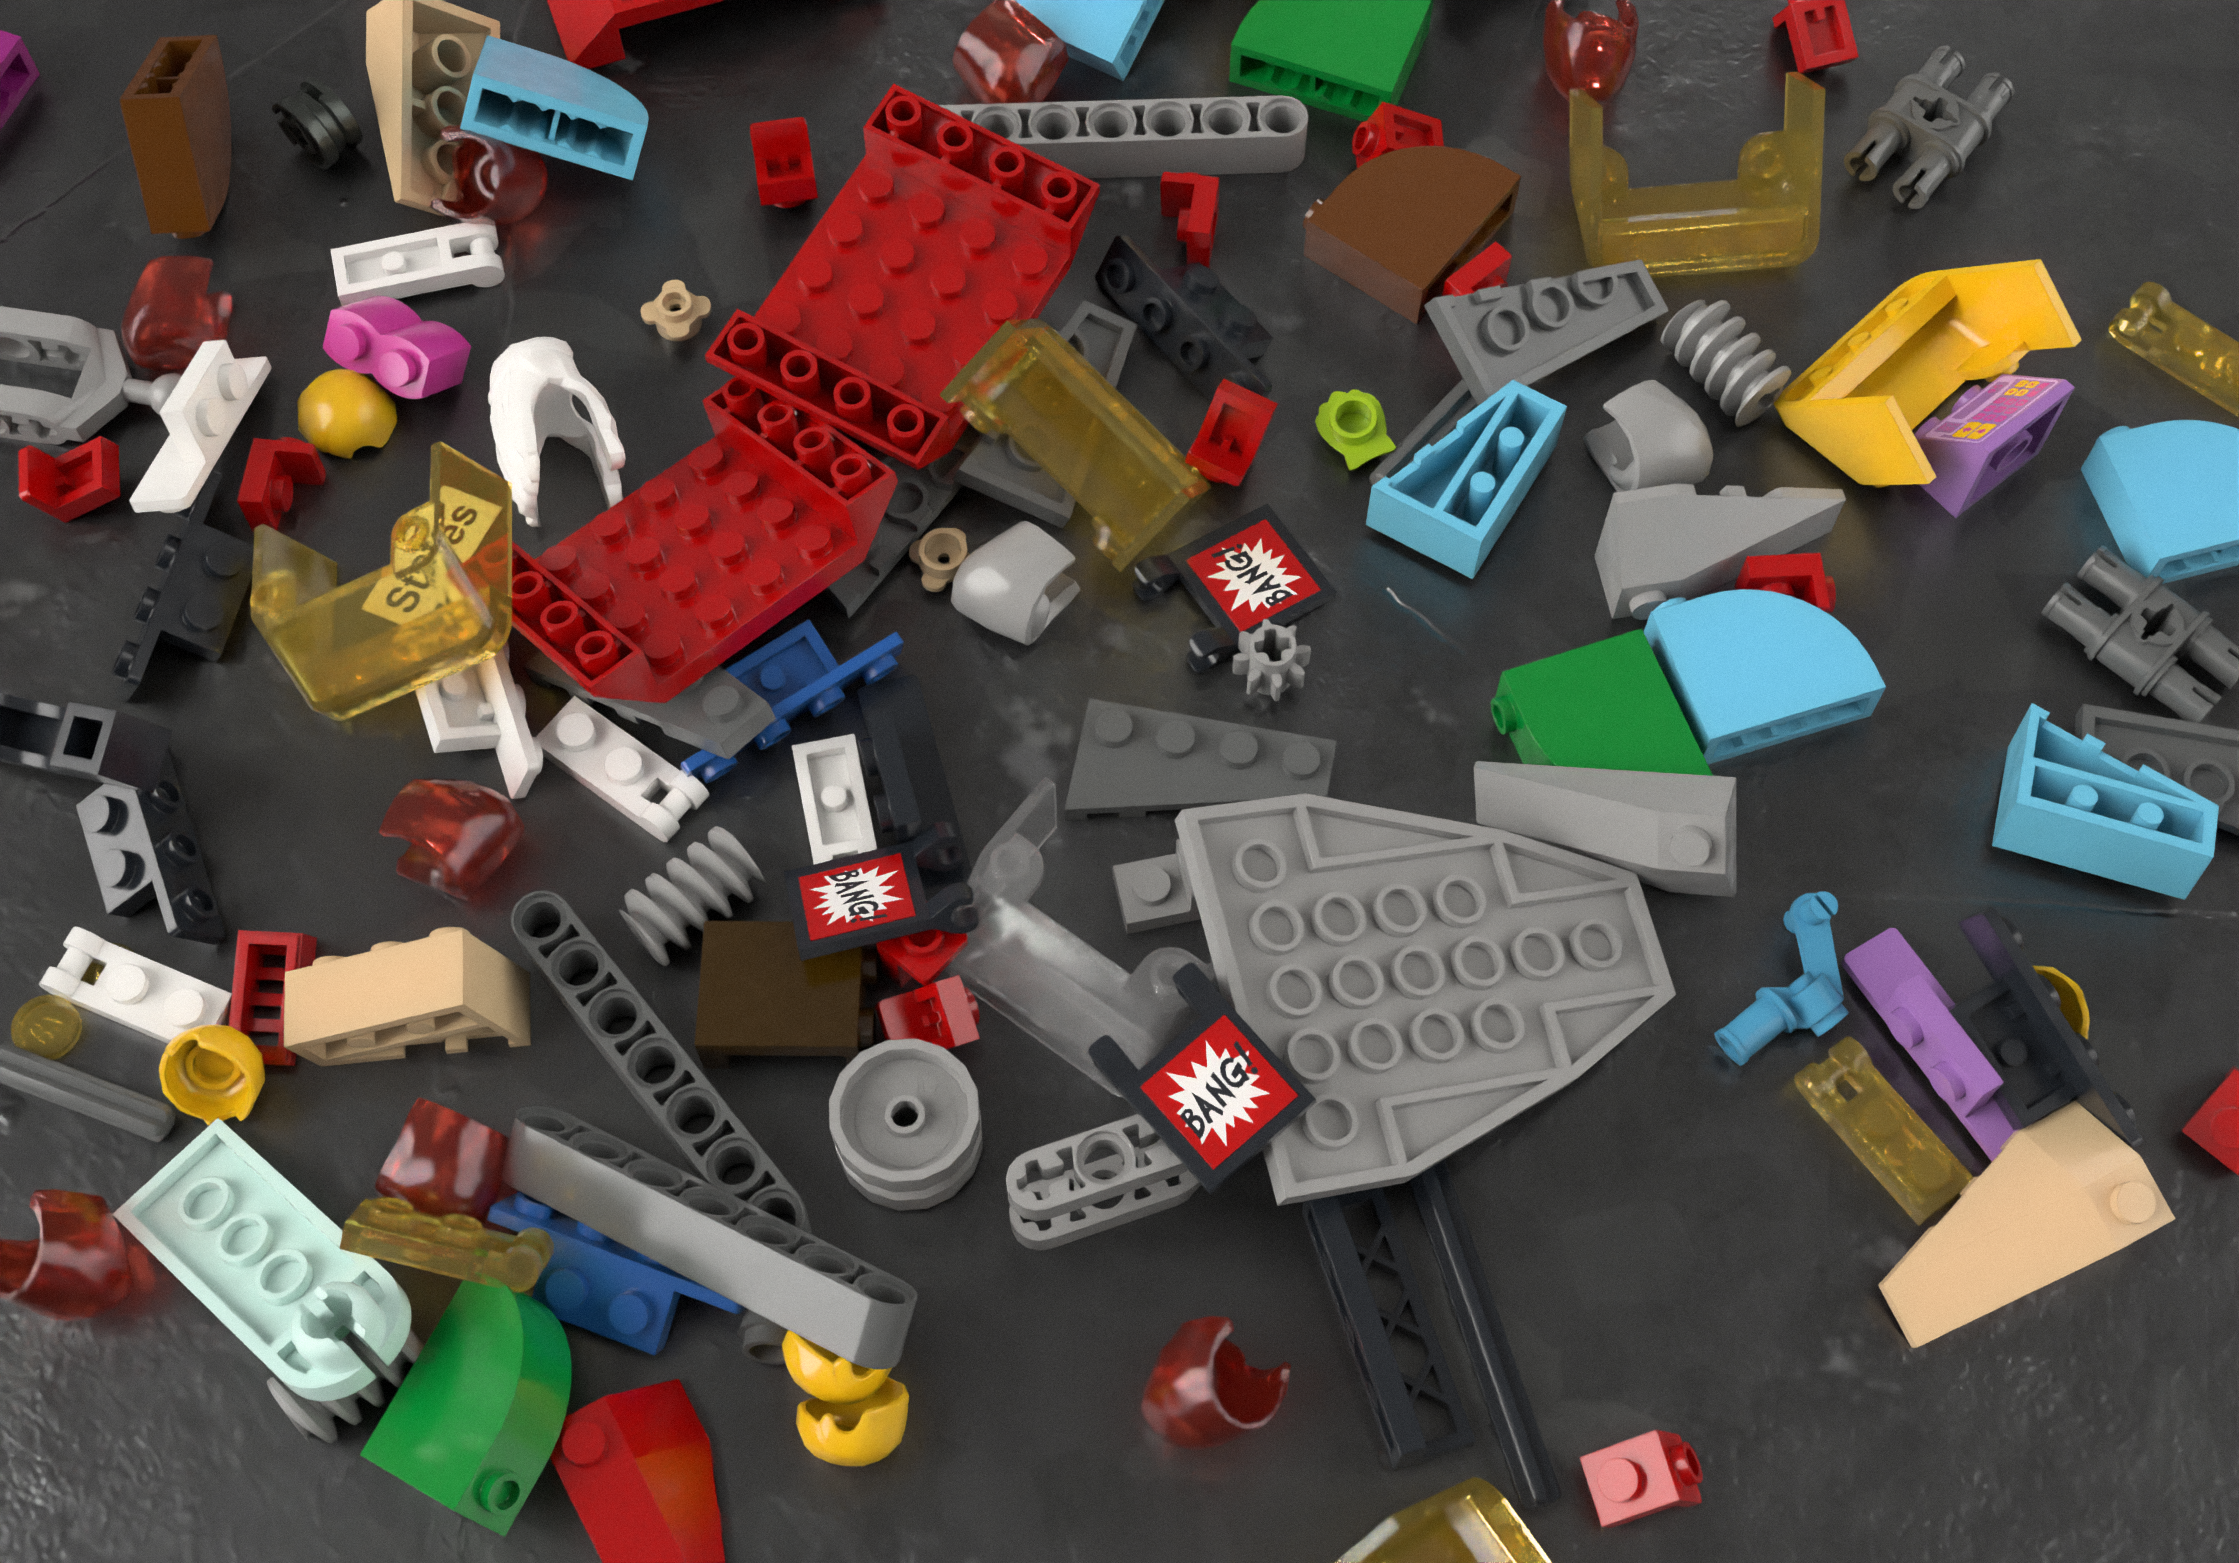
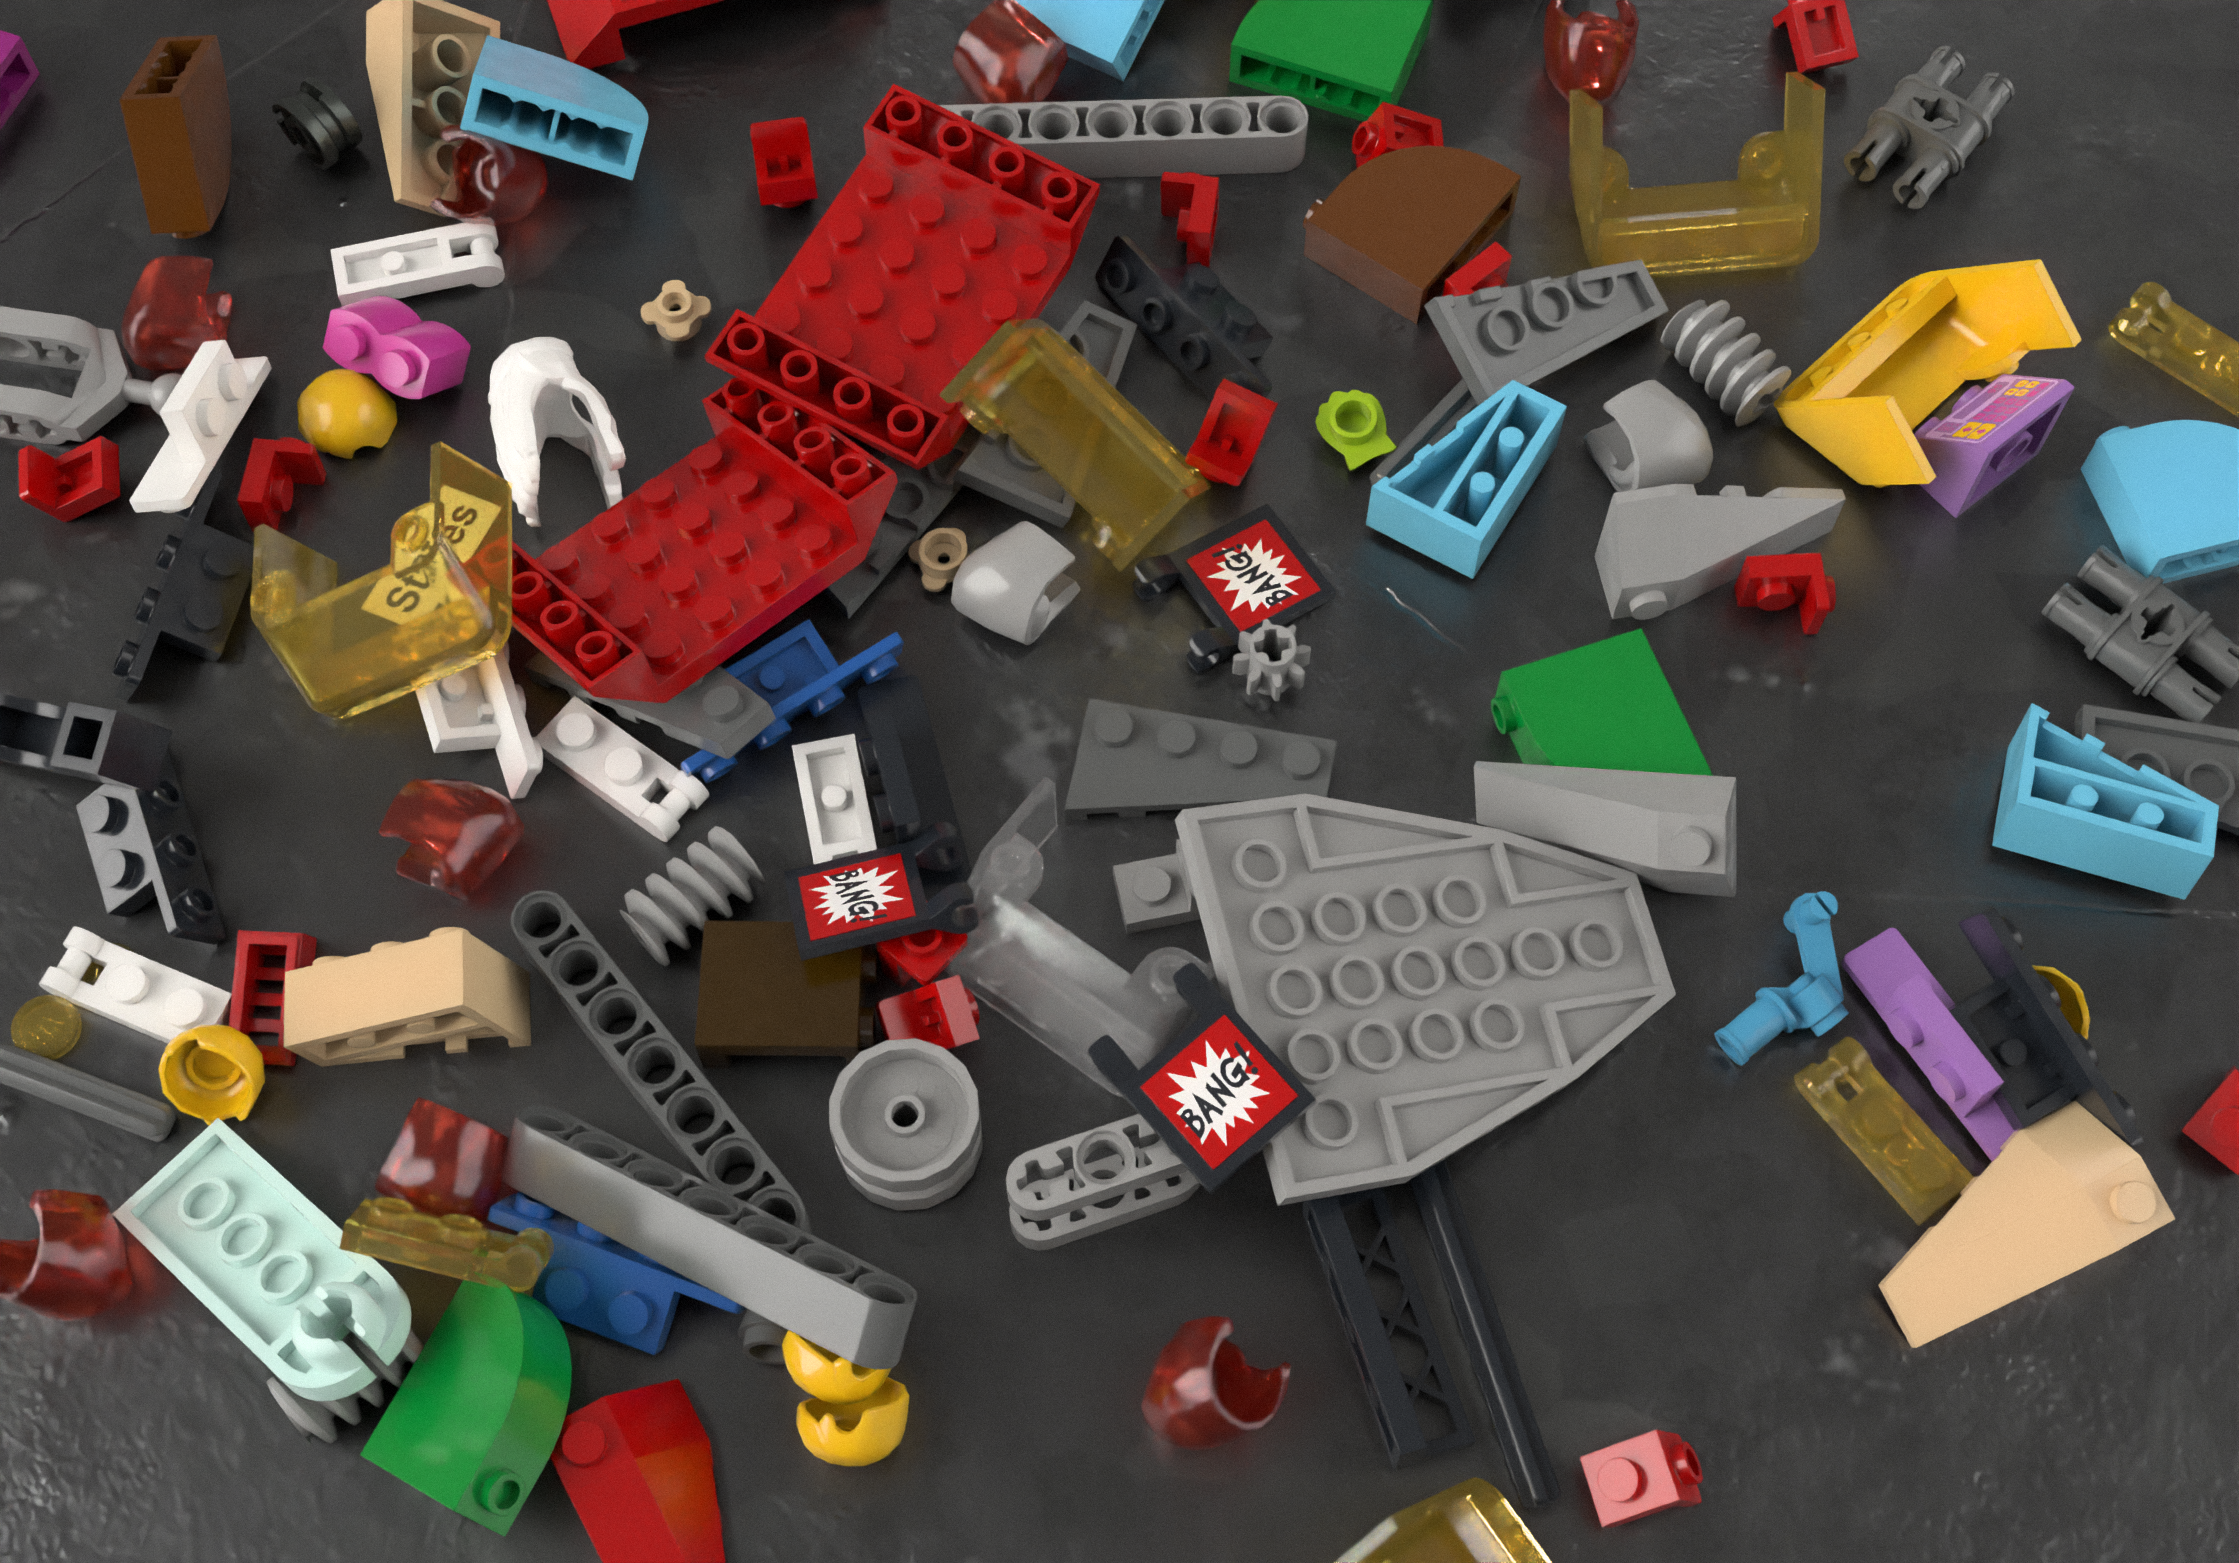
medium azure brick [1644,589,1886,765] -> none

